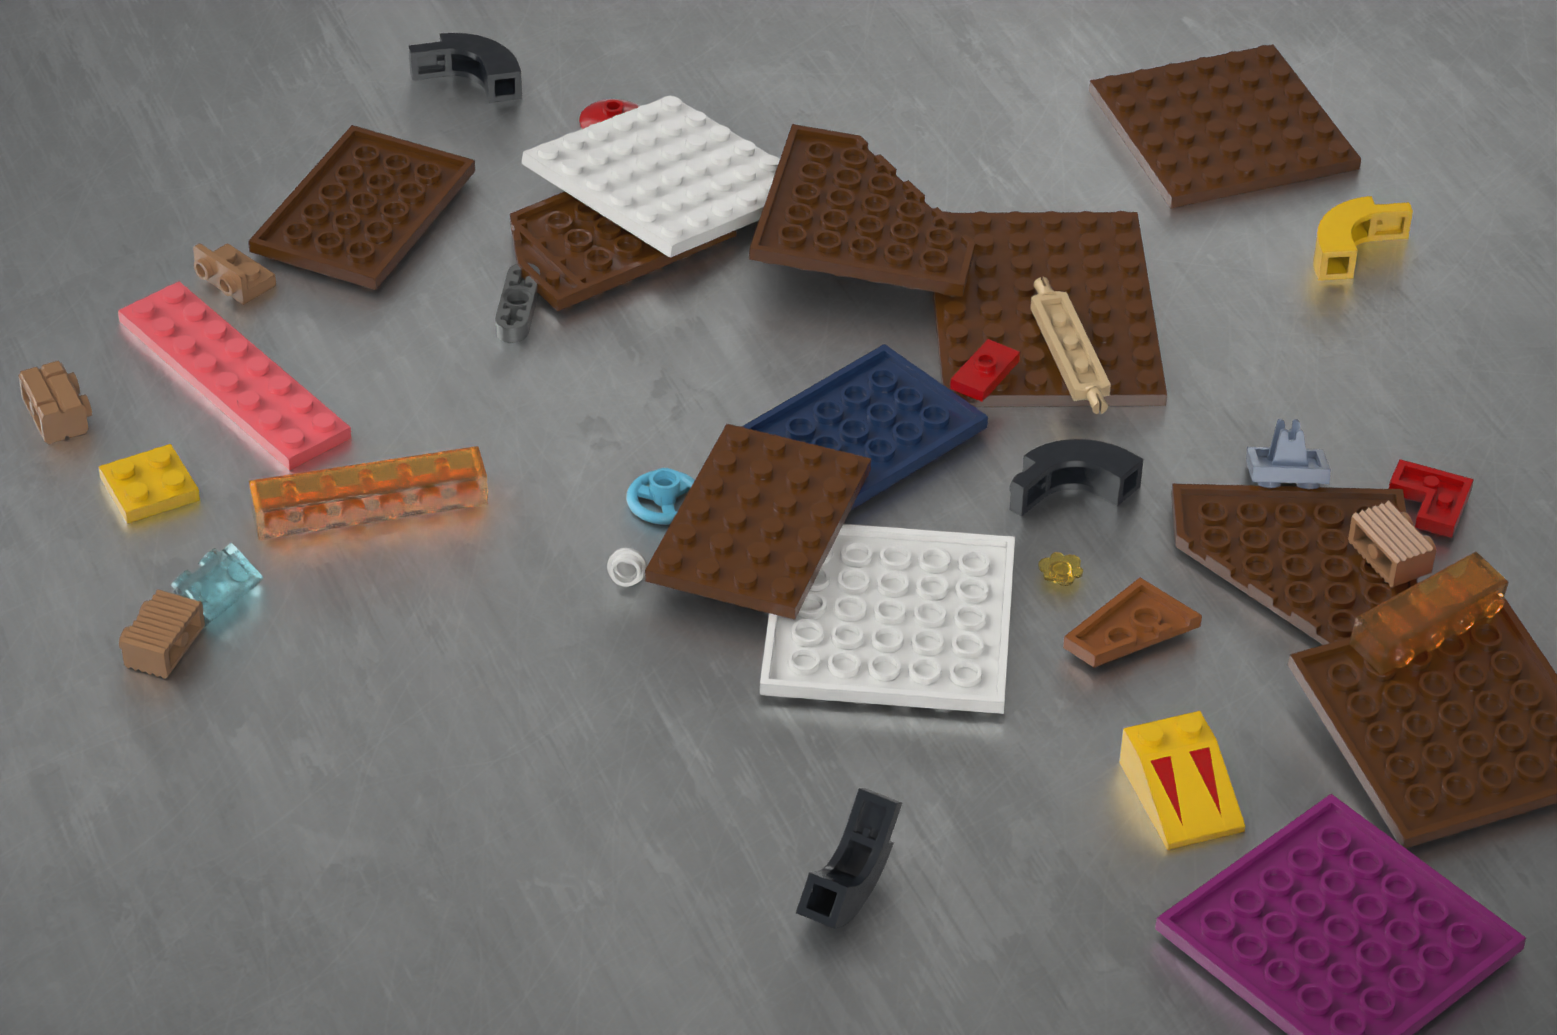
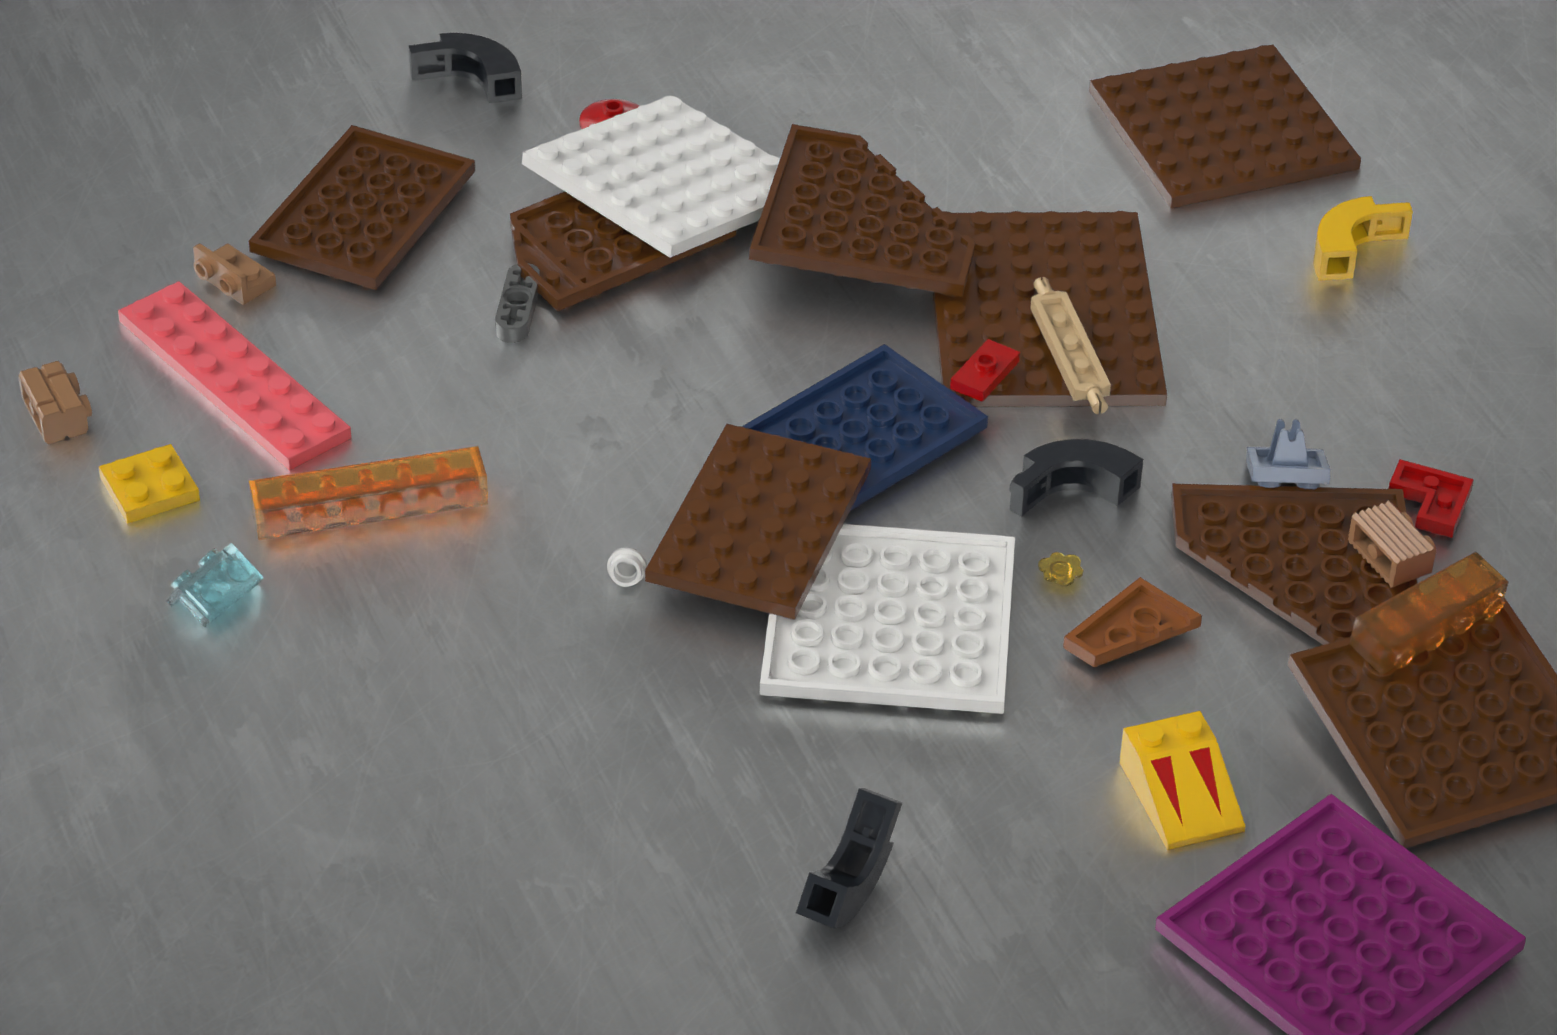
medium nougat brick [119,589,205,679] -> none
medium azure piece [626,468,695,525] -> none

